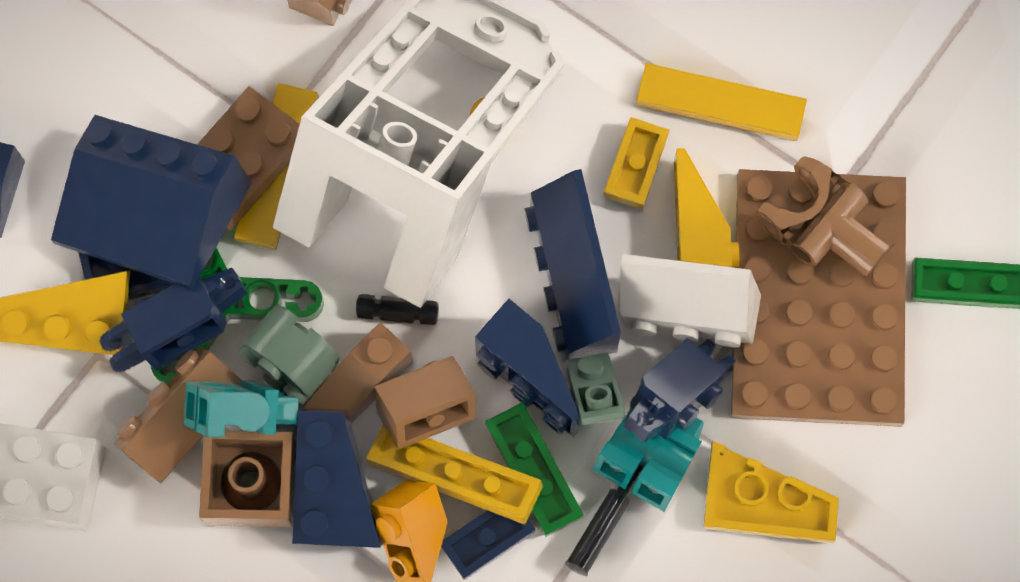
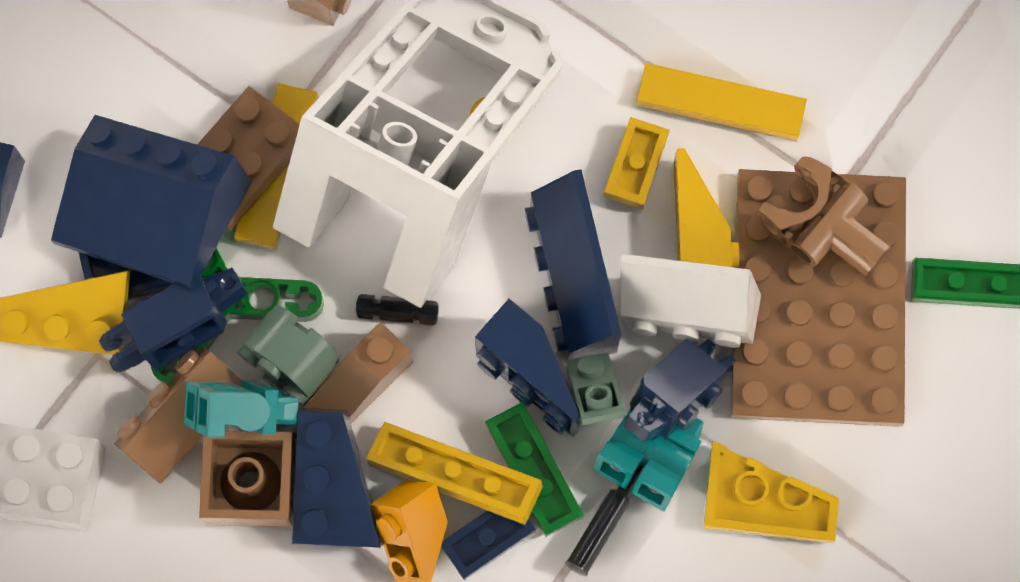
medium nougat brick [374,356,477,450] -> none

